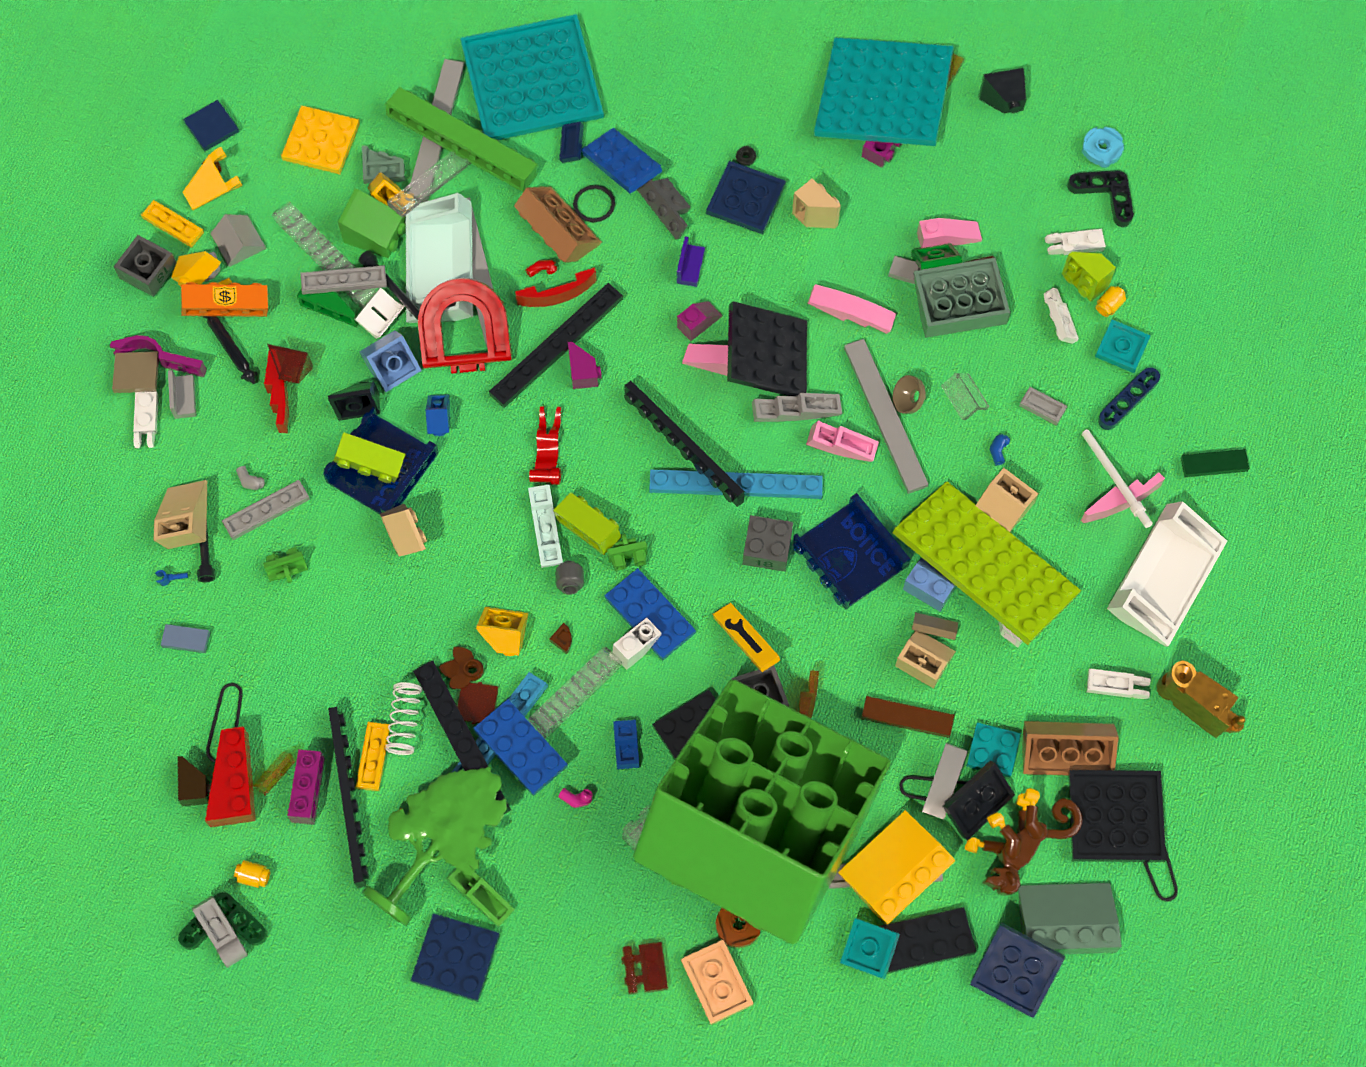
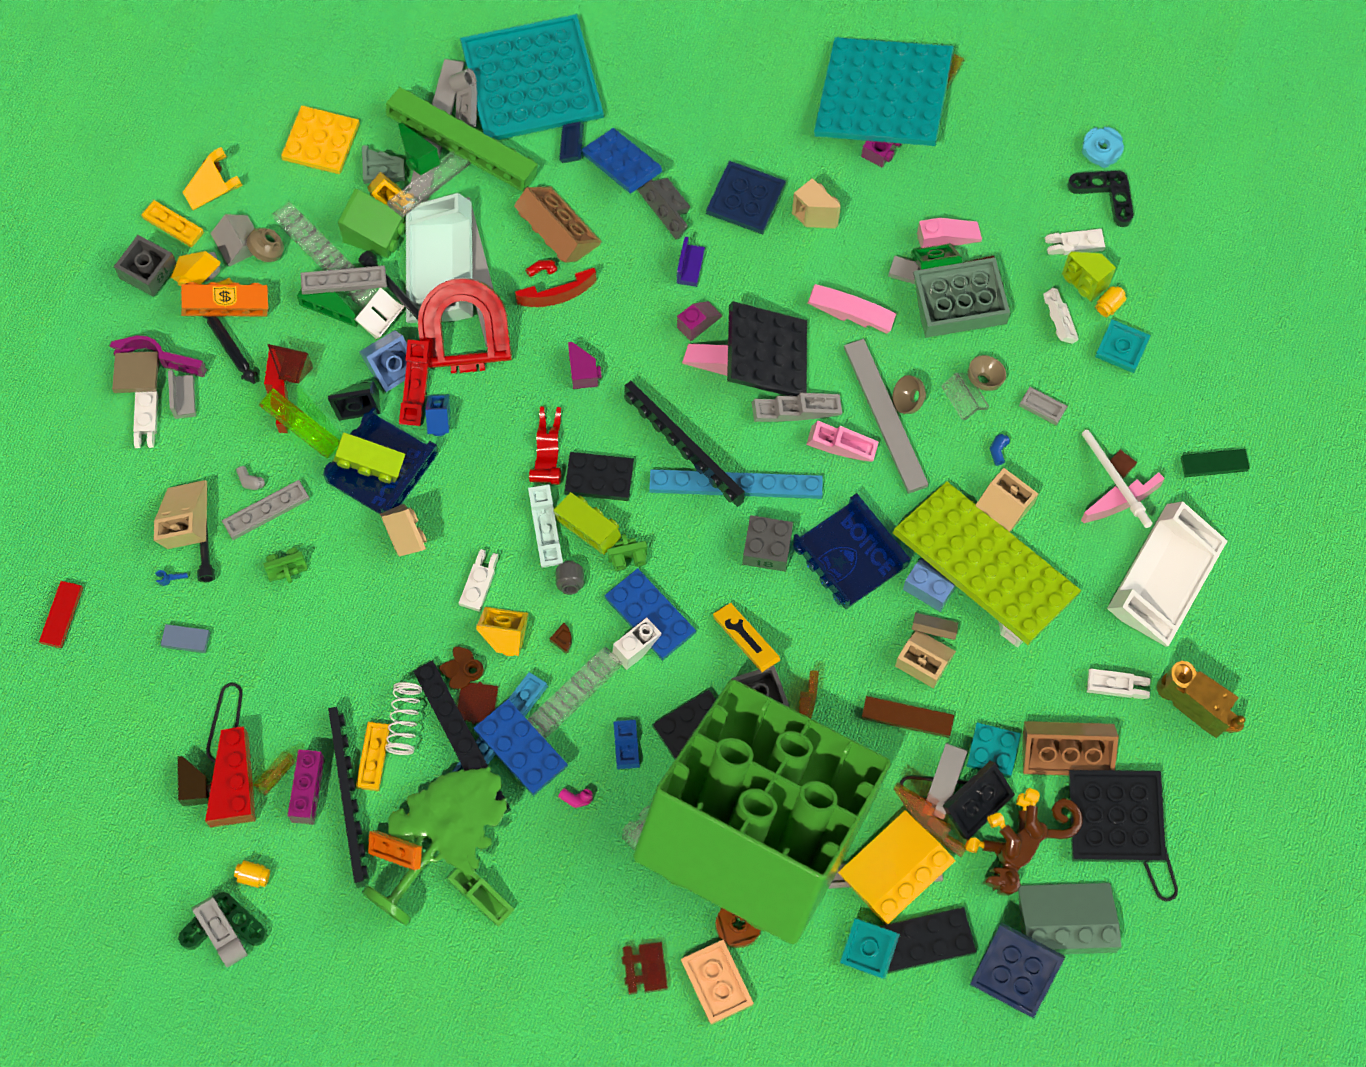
dark blue tile [183,100,239,152] -> none
dark blue plate [411,914,500,1002] -> none
black plate [489,283,623,408] -> none
black piece [573,185,615,222] -> none
pearl dark grey plate [736,146,756,166] -> none
black slope [979,68,1026,114] -> none
dark blue beam [1098,367,1160,430] -> none
none -> red tile [39,581,83,649]
none -> dark tan piece [246,228,284,262]
none -> clear neon green tile [259,388,340,459]
none -> orange tile [368,830,422,870]
none -> green slope [398,123,440,176]
none -> red slope [399,340,429,426]
none -> light grey plate [449,69,477,128]
none -> white hinge [459,549,499,612]
none -> black plate [564,452,634,501]
none -> clear orange slope [894,782,967,857]
none -> dark tan piece [968,355,1006,391]
none -> copper tile [1110,449,1137,479]

